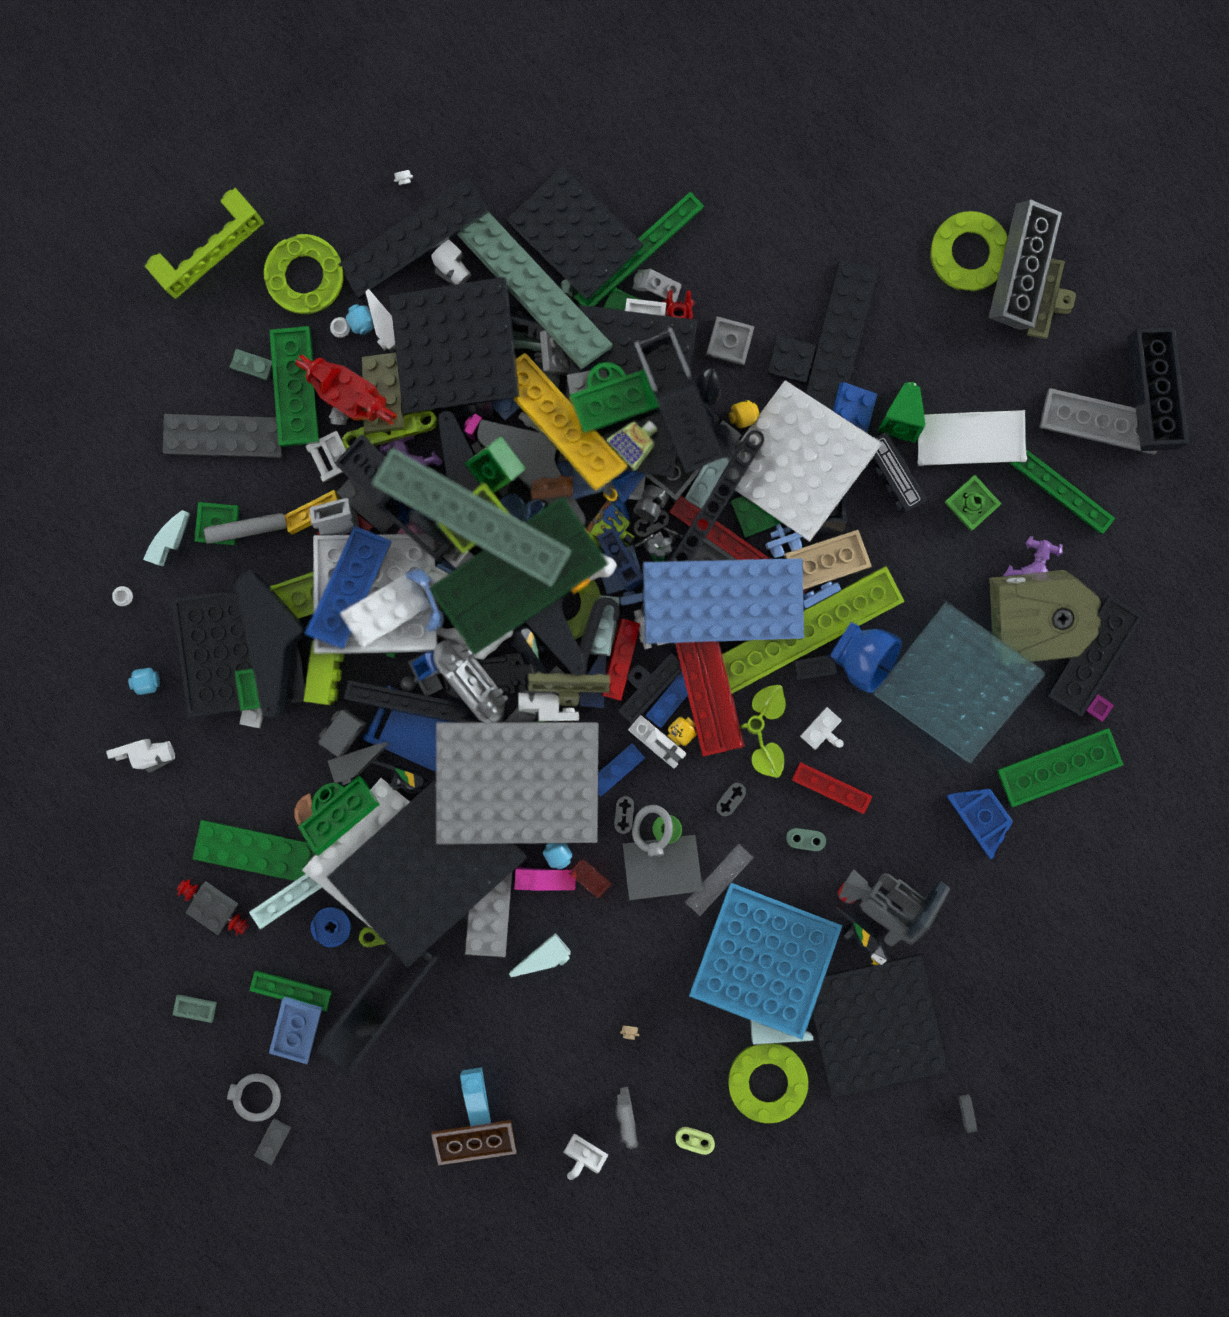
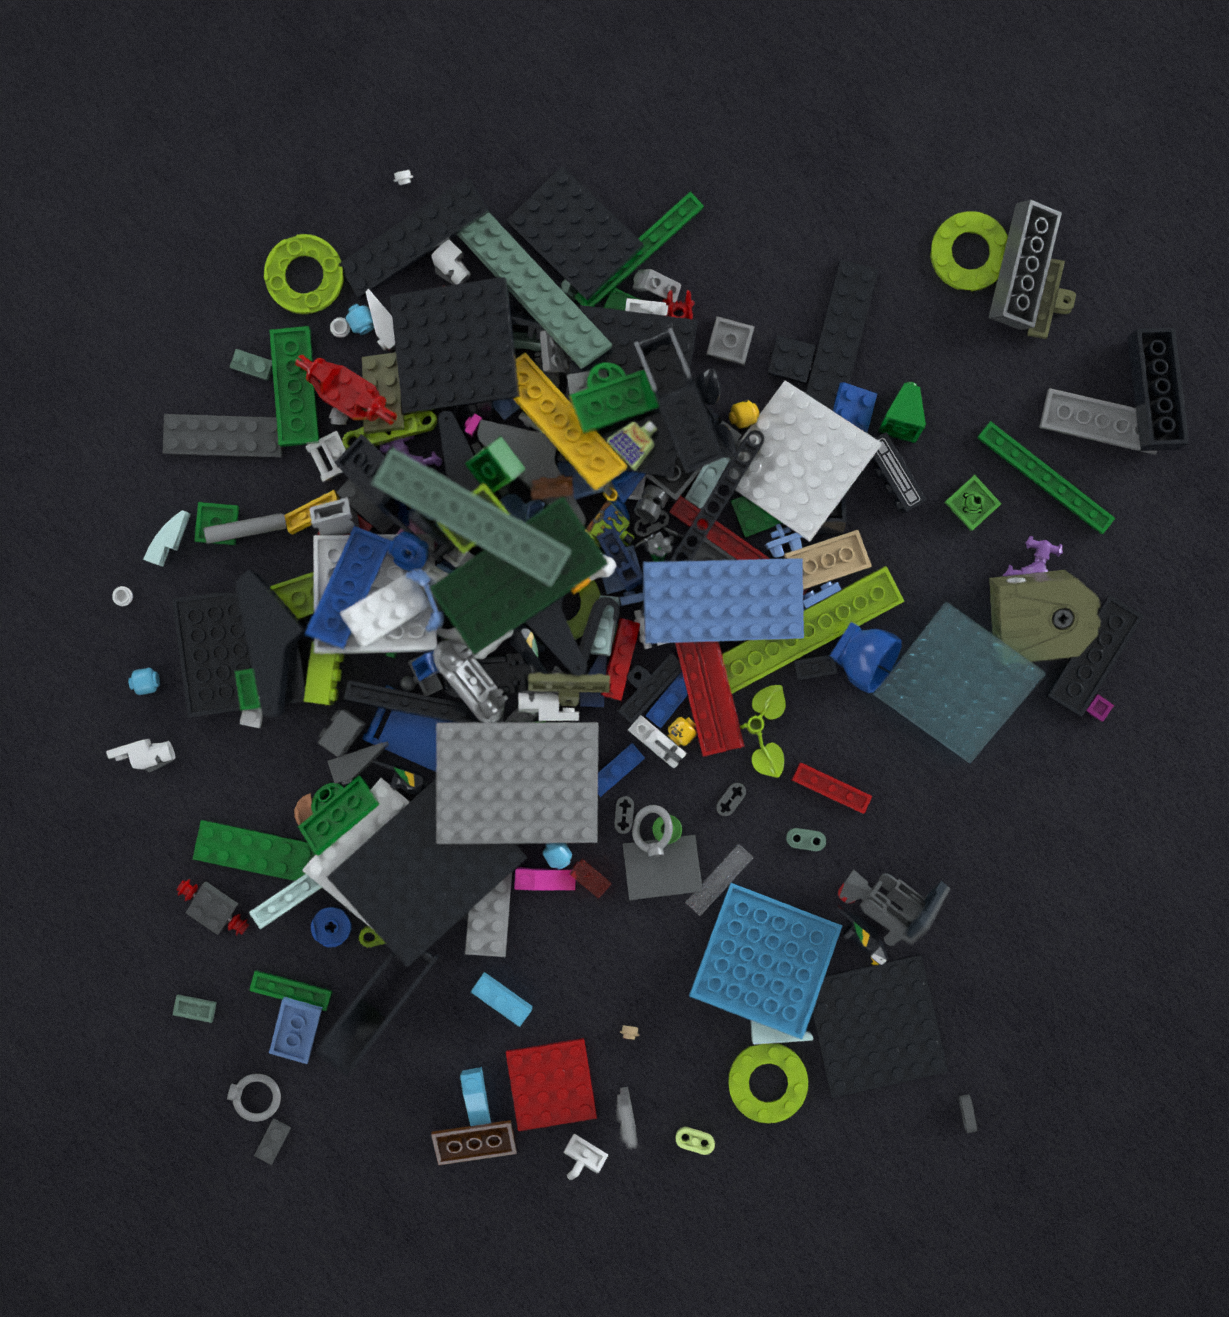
lime plate [145,188,264,299] -> none
light aqua slope [509,933,571,977] -> none
white plate [800,707,844,750] -> none
white door [917,410,1027,466] -> none
blue wing [946,788,1013,859] -> none
green plate [997,728,1123,807] -> none
none -> blue plate [388,531,429,571]
none -> medium azure brick [471,972,532,1027]
none -> red plate [506,1038,597,1131]
none -> white piece [640,302,668,316]

